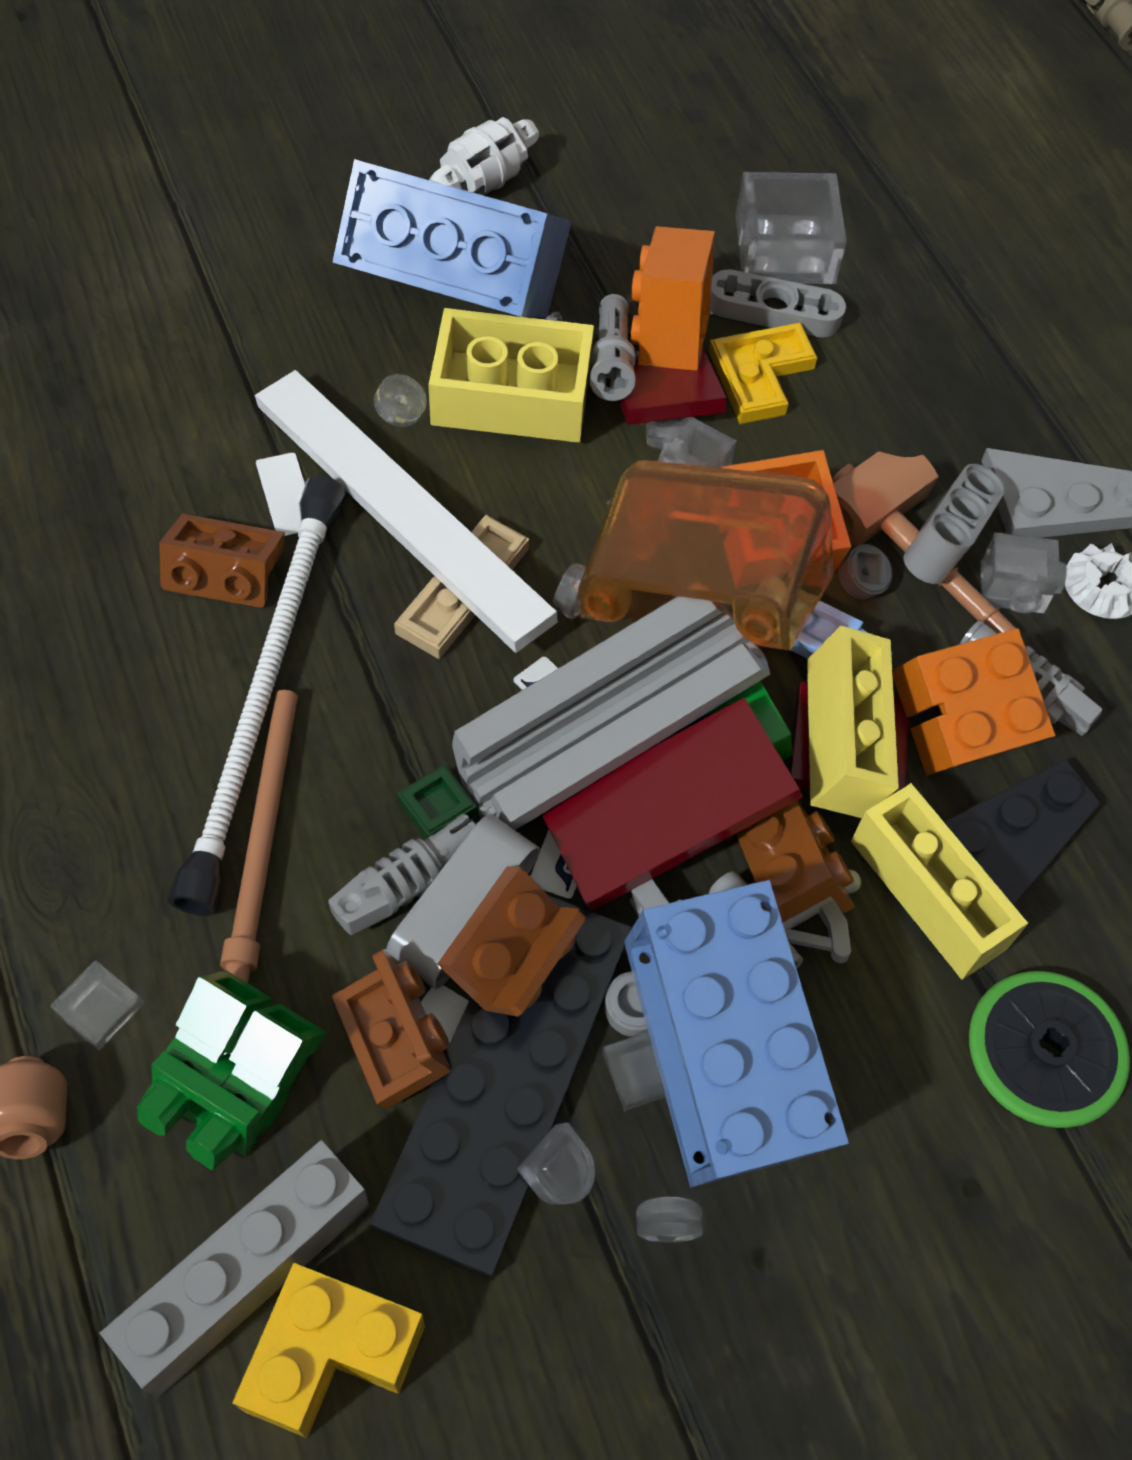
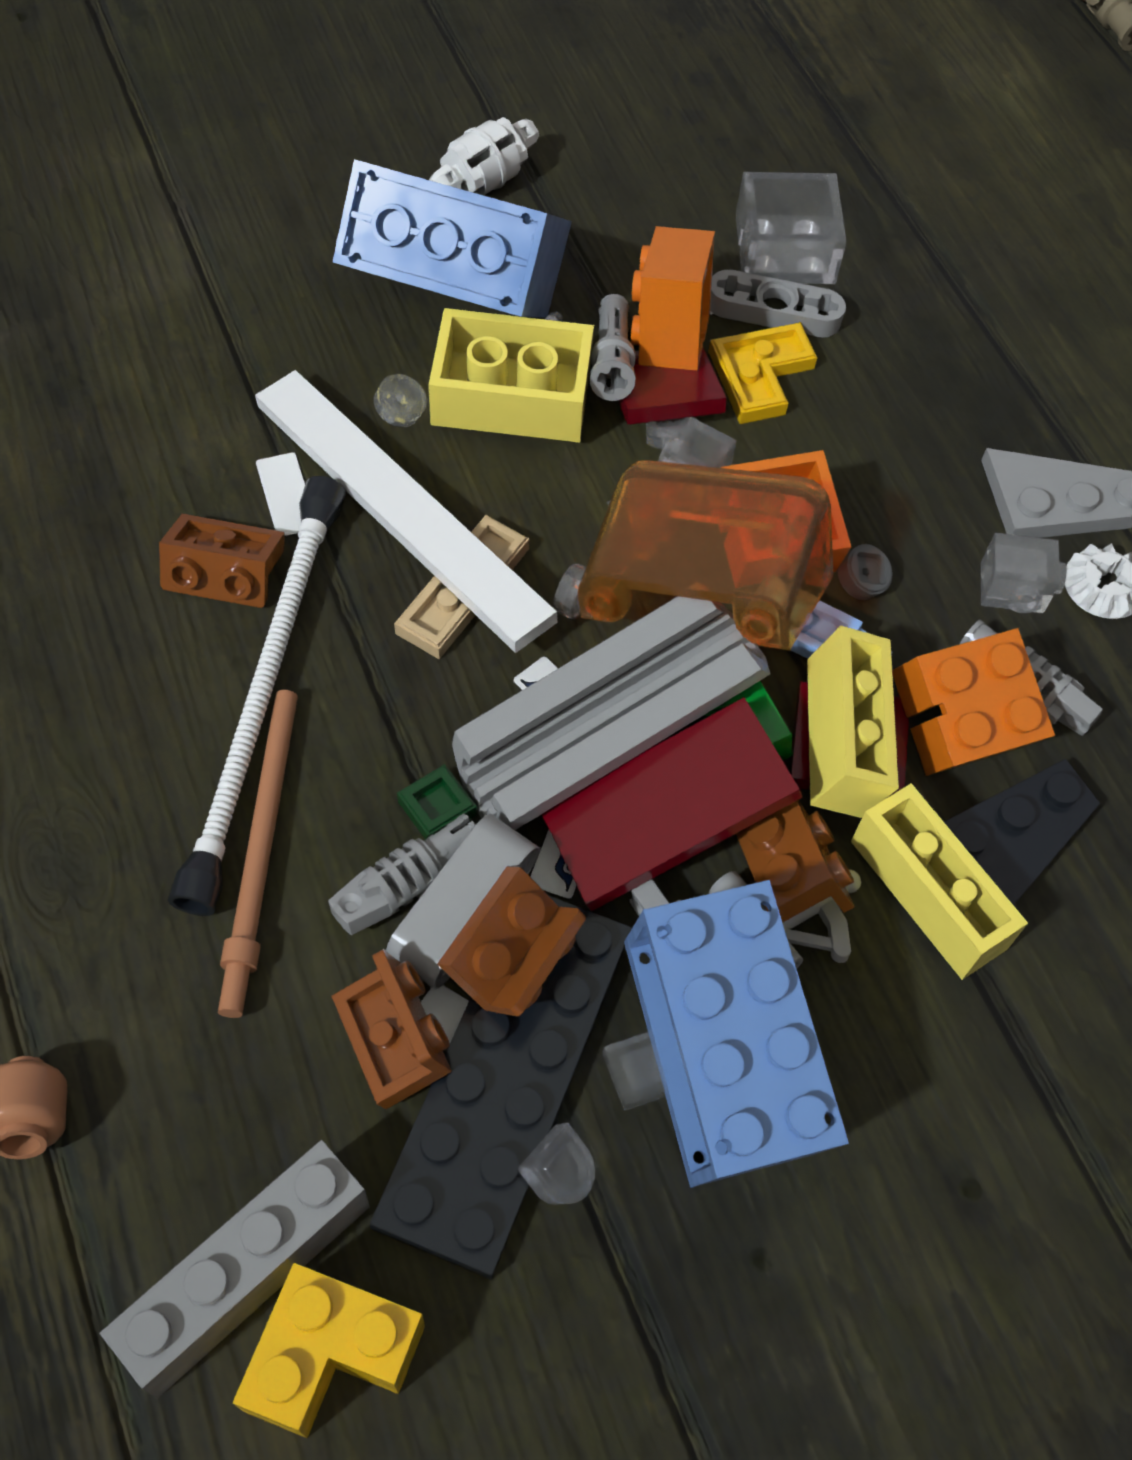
clear tile [50,960,144,1050] -> none
green hips [137,970,326,1170] -> none
light grey tile [604,972,649,1037] -> none
clear tile [636,1197,703,1243] -> none
nougat piece [832,451,1016,633] -> none
light grey beam [903,464,1005,584] -> none
black wheel [969,971,1130,1128] -> none

